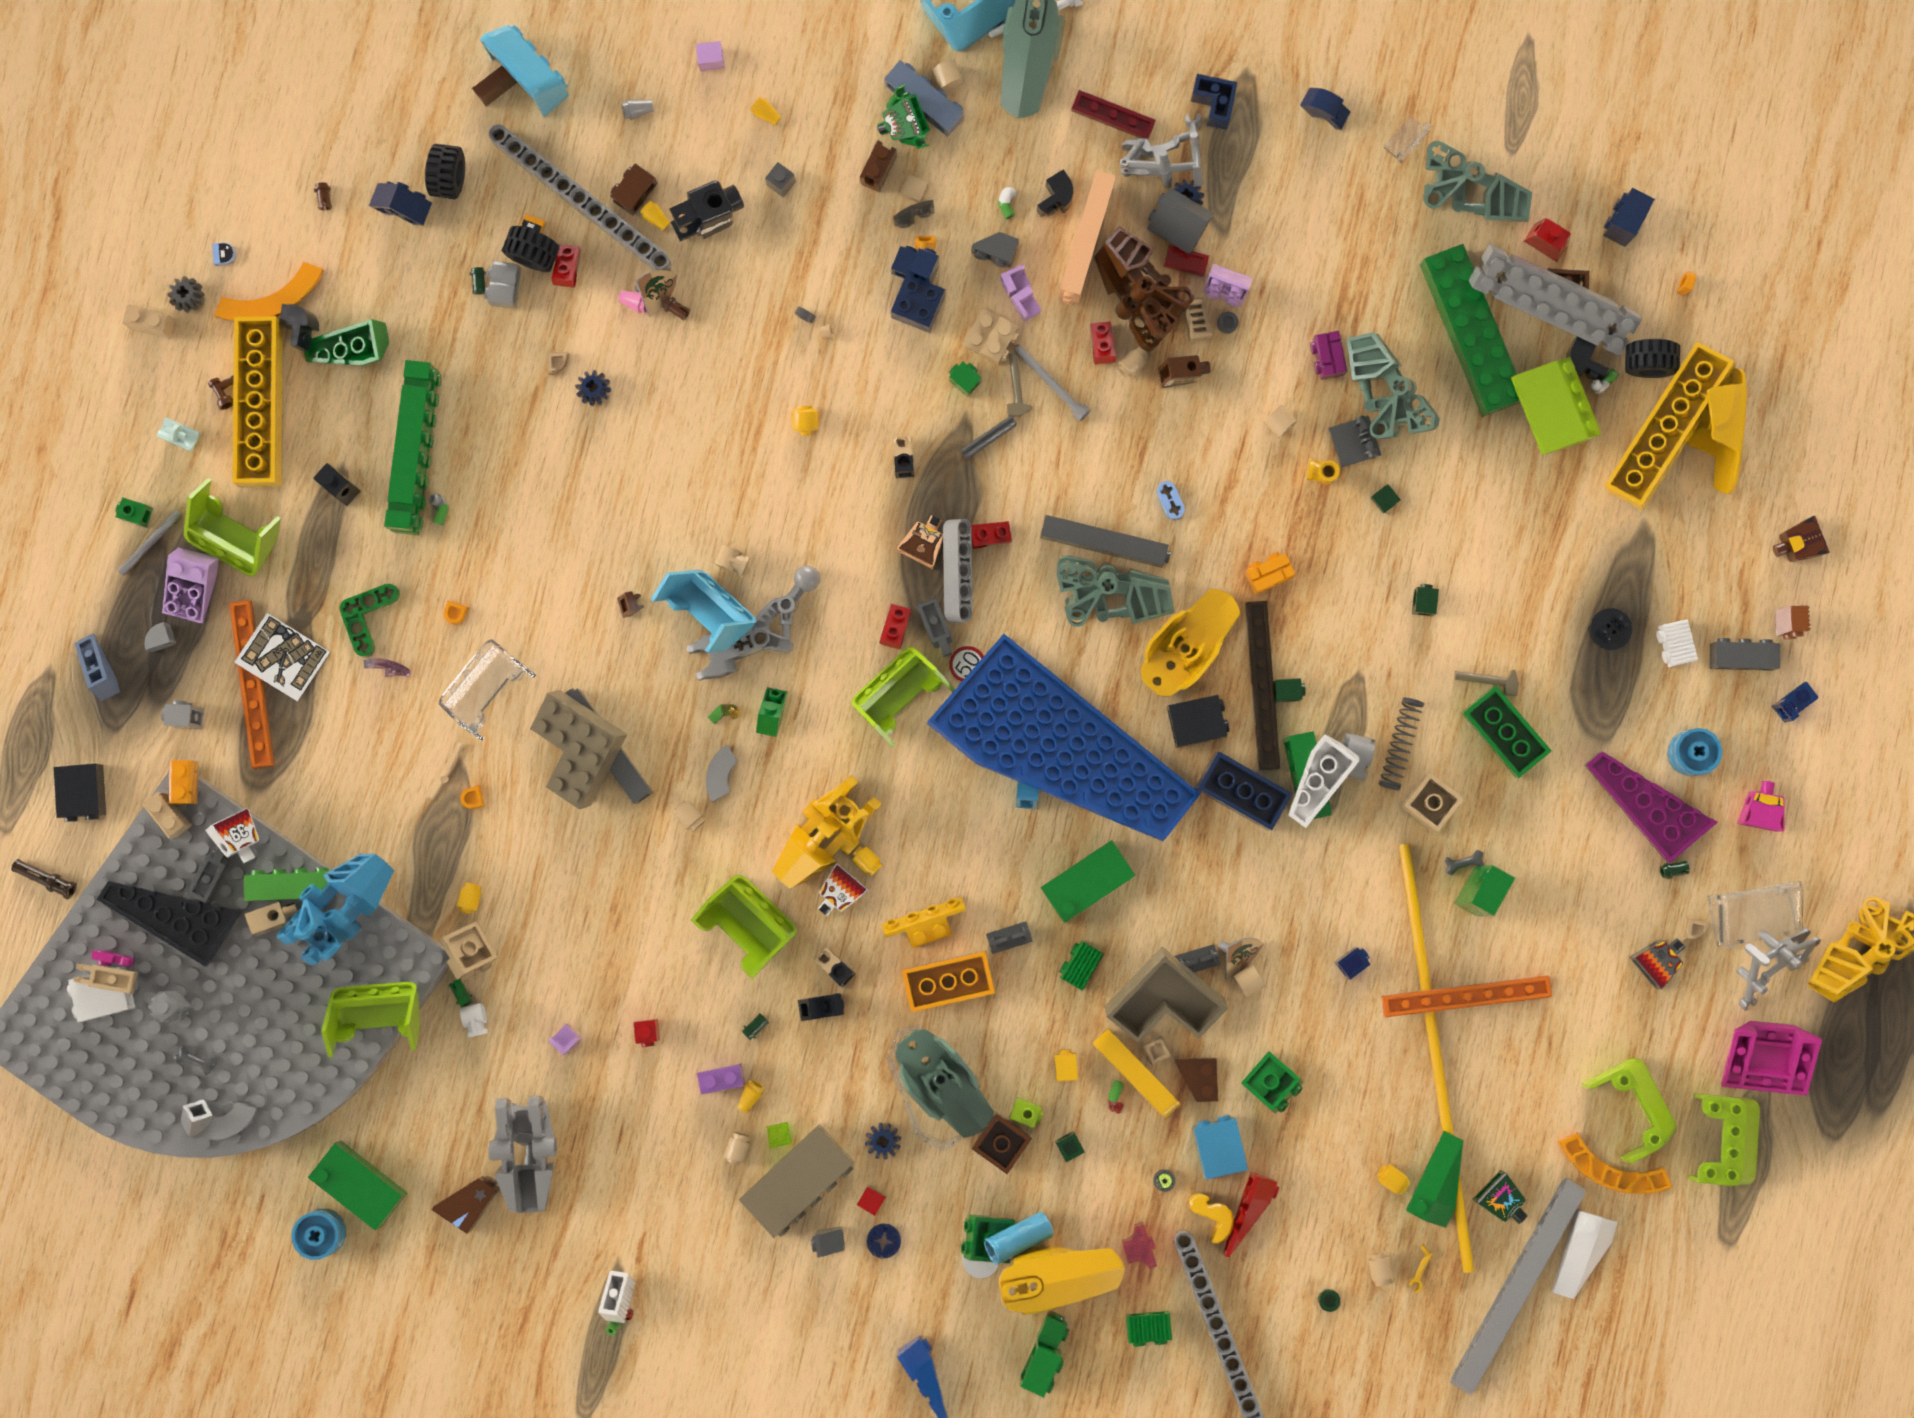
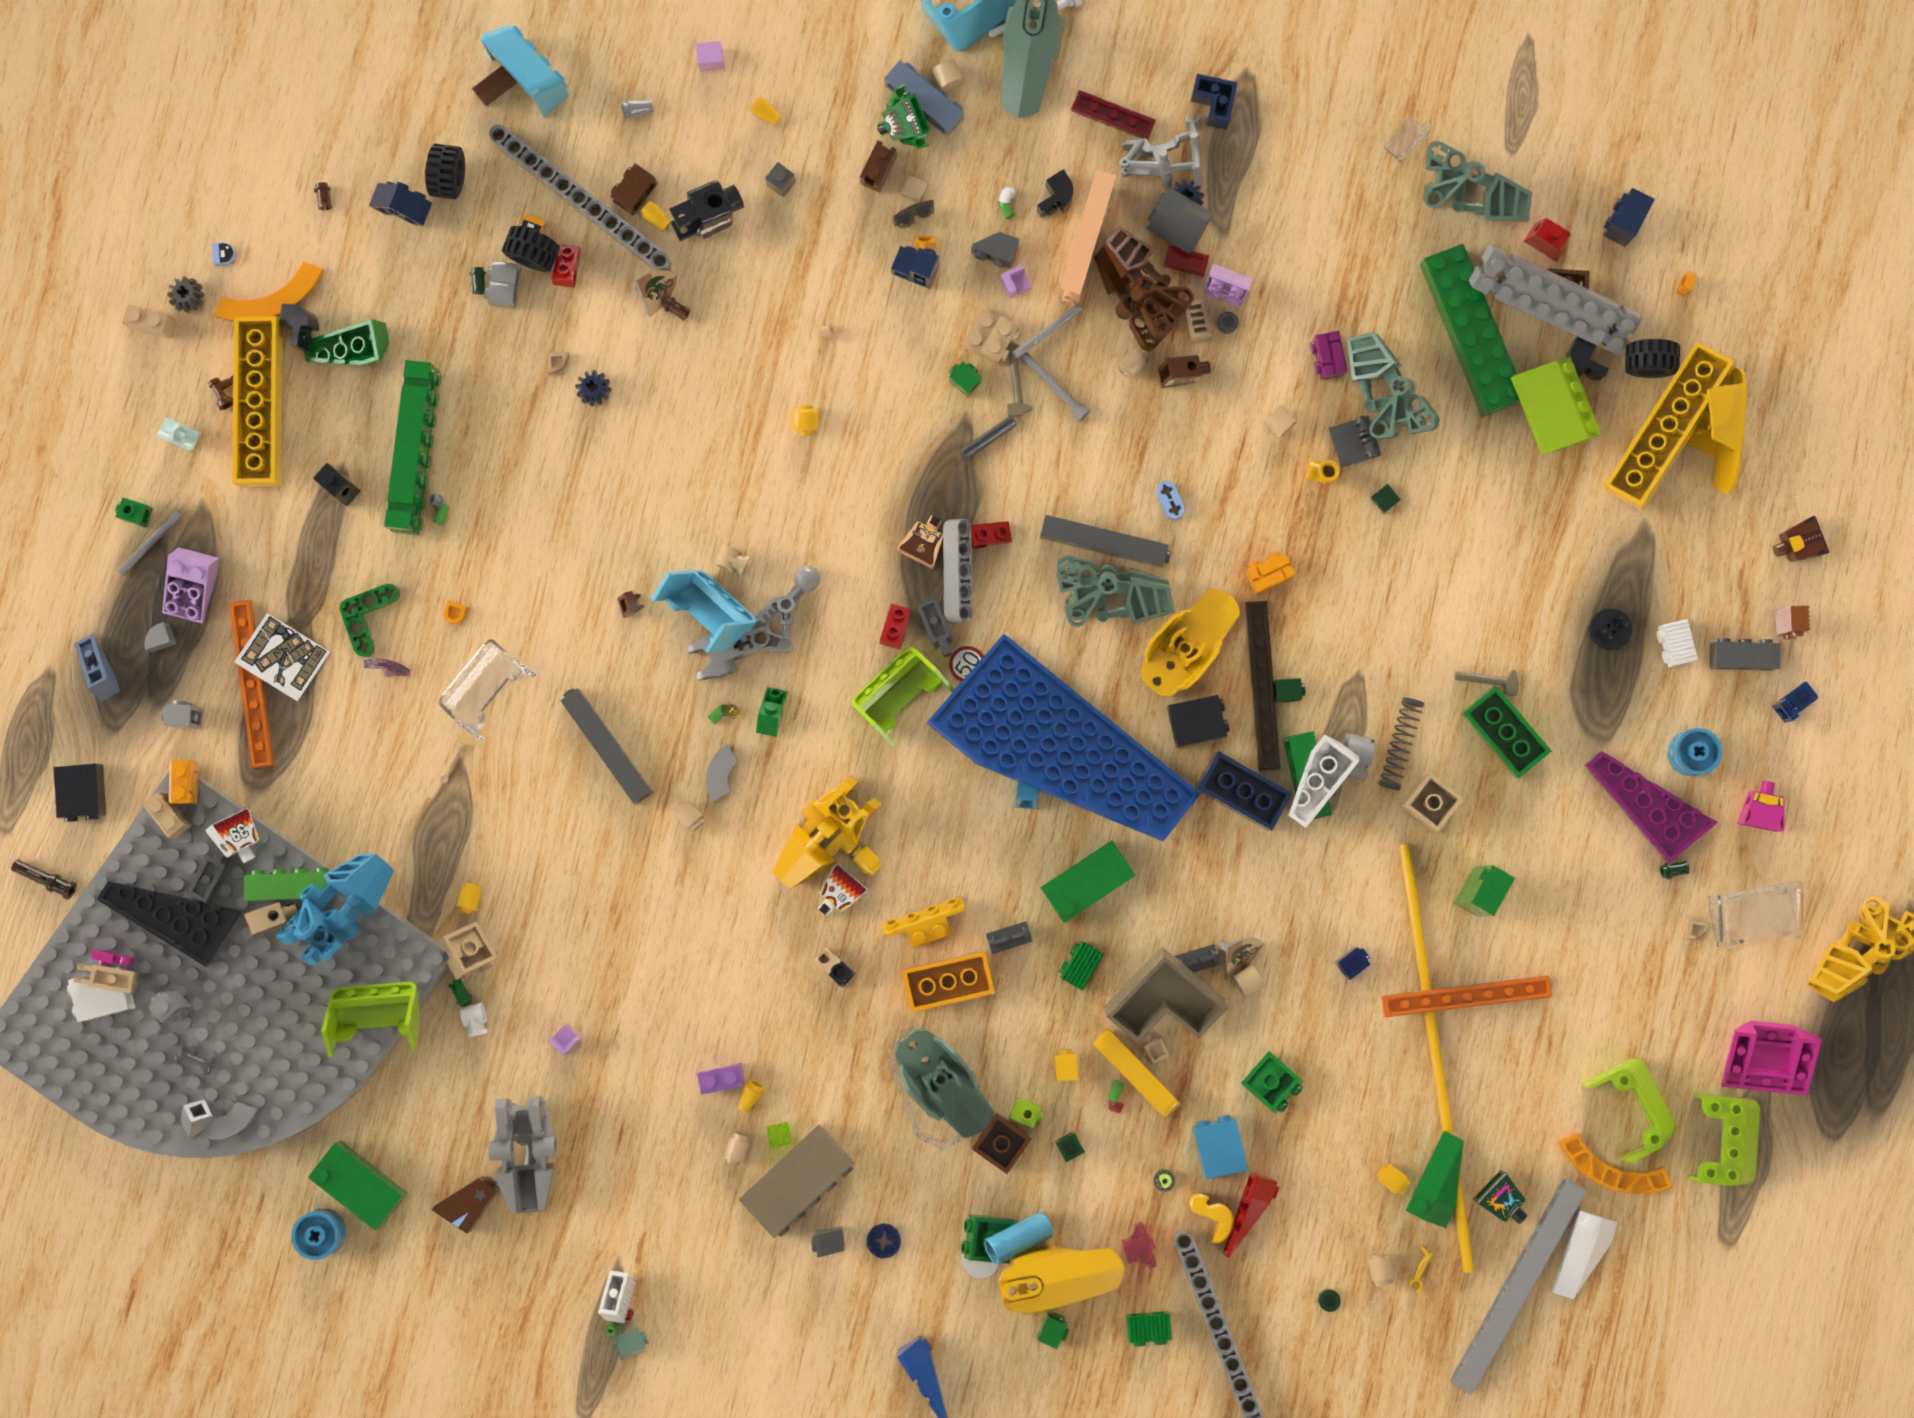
lime windscreen [183,478,281,576] -> none
light orange tile [460,785,485,809] -> none
dark tan piece [530,690,627,810] -> none
bright pink cone [618,290,647,314] -> none
red brick [633,1019,660,1047] -> none
lime windscreen [691,875,797,979] -> none
dark green pin [742,1013,769,1040] -> none
dark grey tile [795,306,816,323] -> none
black brick [798,993,844,1021] -> none
red tile [857,1186,886,1216] -> none
dark blue gear [865,1122,901,1160] -> none
dark blue brick [890,274,945,333] -> none
leg [894,436,914,478] -> none
lavender panel [1011,286,1041,322] -> none
green brick [1019,1340,1064,1398] -> none
red plate [1090,321,1116,365] -> none
reddish brown wing [1175,1058,1218,1102] -> none
dark blue brick [1300,88,1351,130] -> none
dark green brick [1412,584,1439,617] -> none
dark grey piece [1445,850,1484,875] -> none
arm [1591,368,1619,394] -> none
torso [1629,938,1685,989] -> none
light grey piece [1737,928,1821,1011] -> none
none -> sand green brick [613,1327,648,1362]
none -> light grey bar [1012,304,1083,358]

